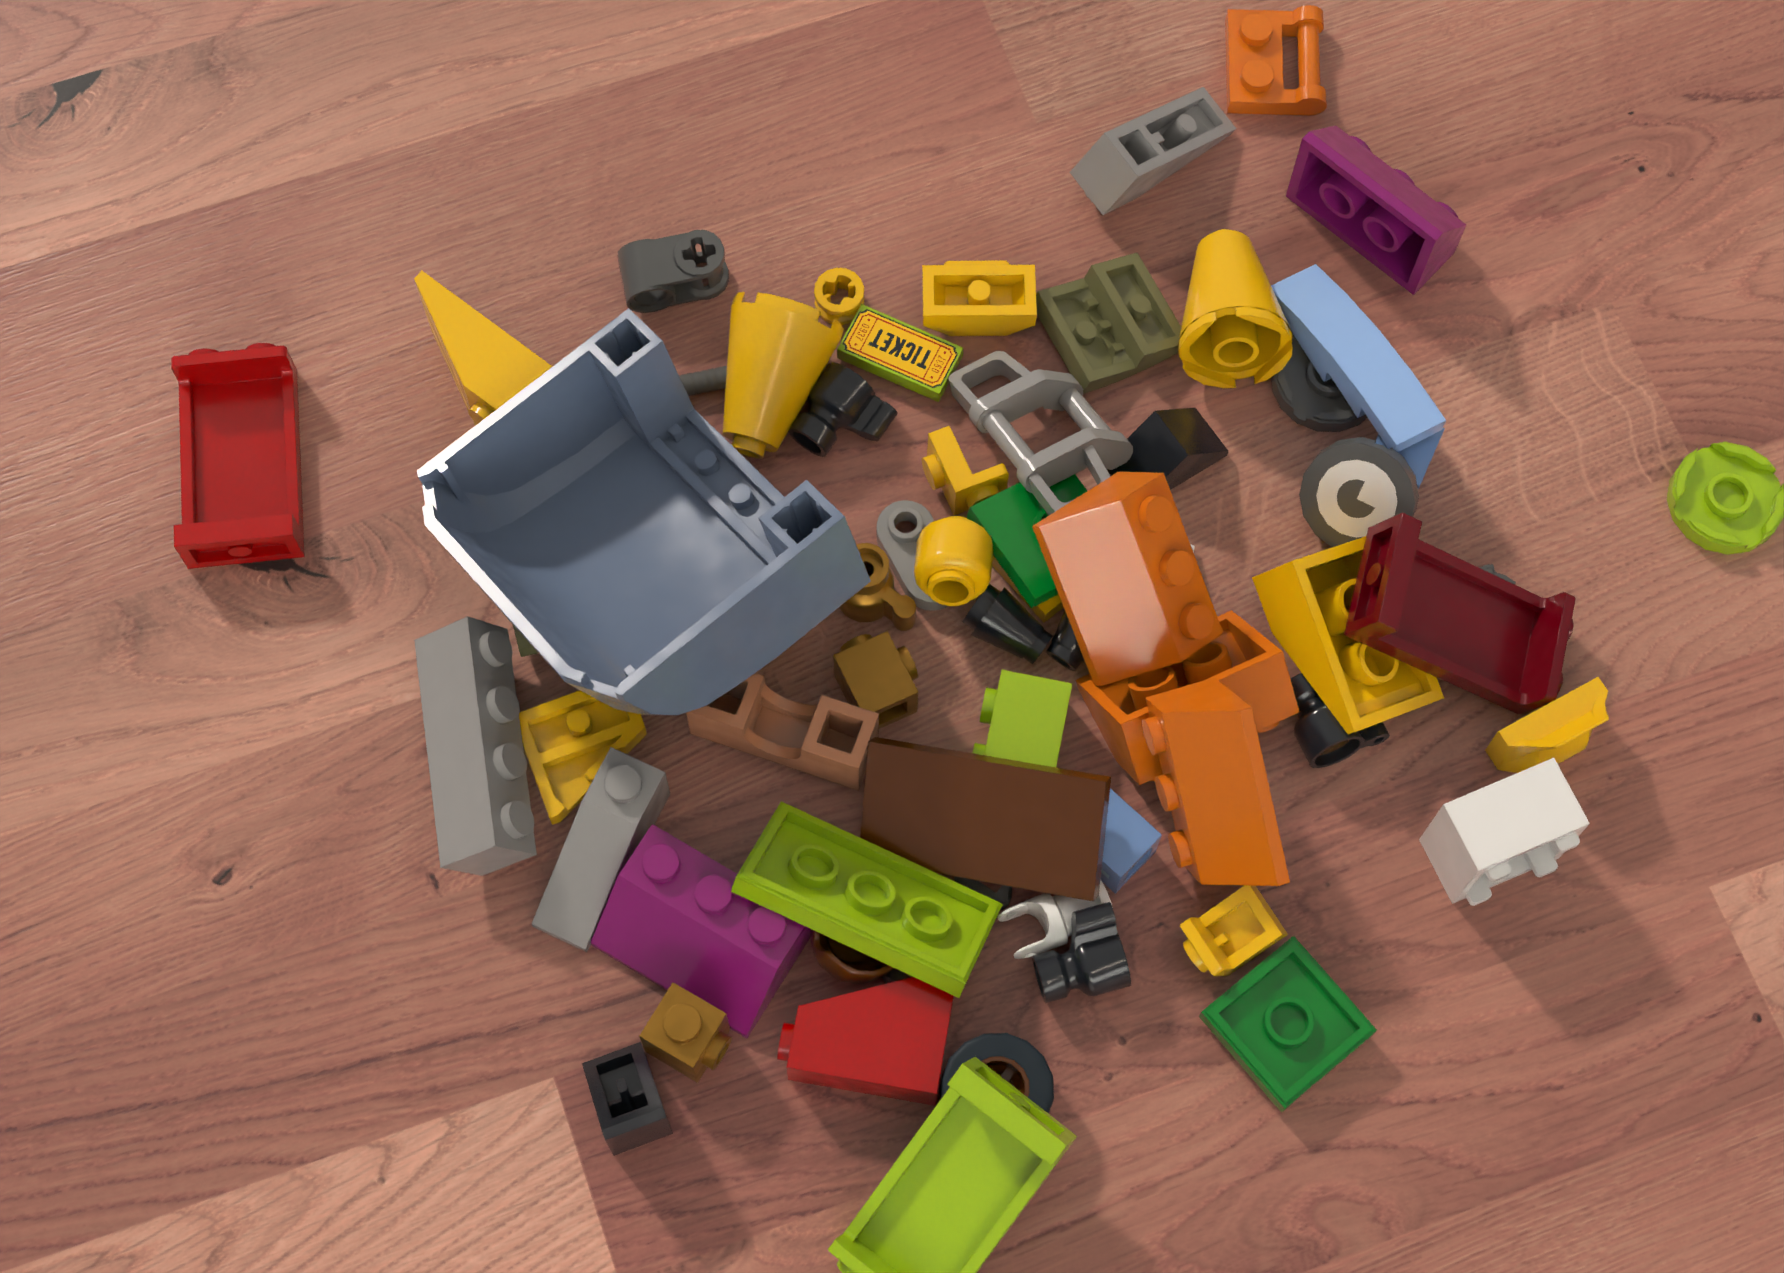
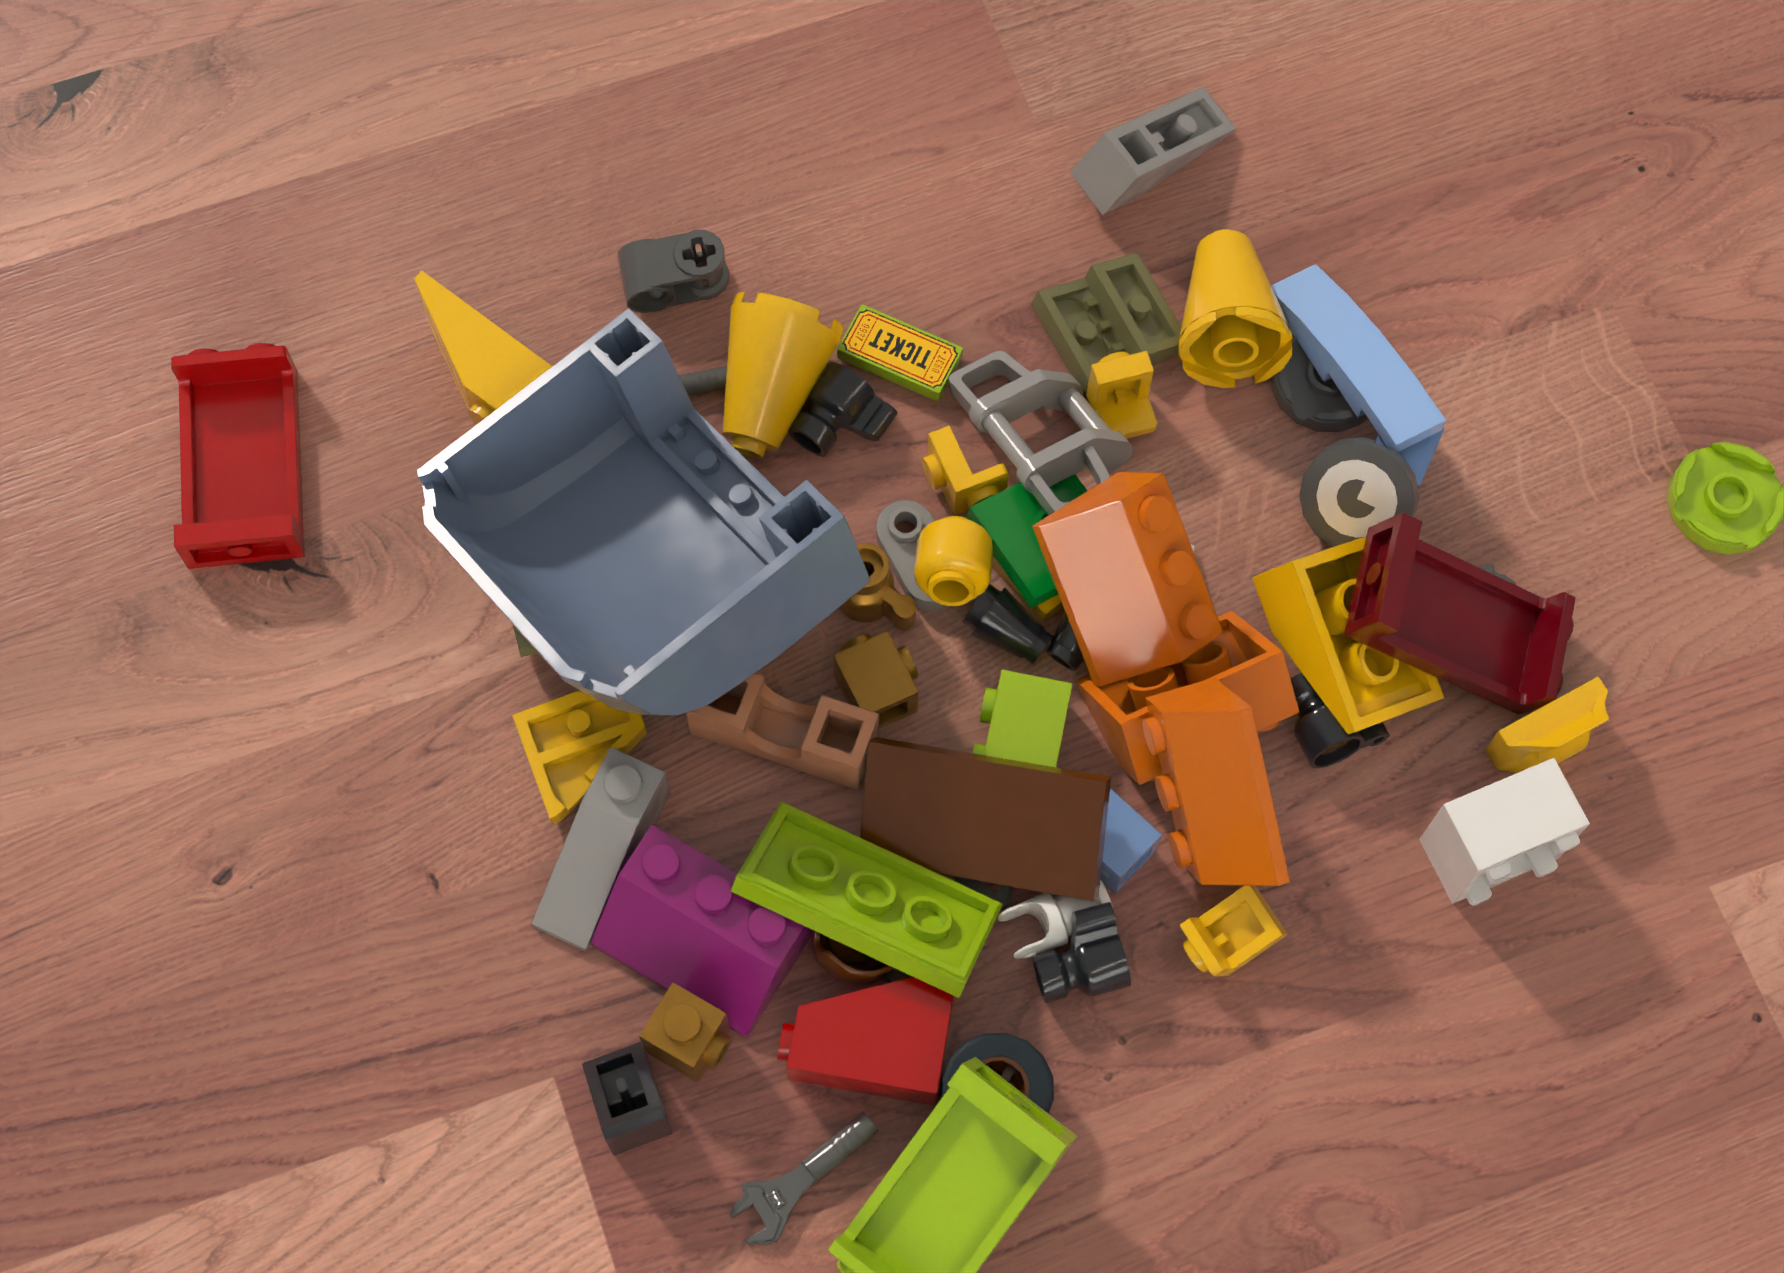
light grey brick [414,616,537,876] -> none
yellow bush [814,268,864,325] -> none
yellow slope [922,260,1037,336] -> none
black slope [1107,407,1228,490] -> none
green plate [1199,936,1377,1113] -> none
orange plate [1225,5,1327,116] -> none
magenta slope [1286,125,1466,295] -> none
none -> dark grey piece [730,1111,879,1245]
none -> yellow bracket [1086,351,1157,439]

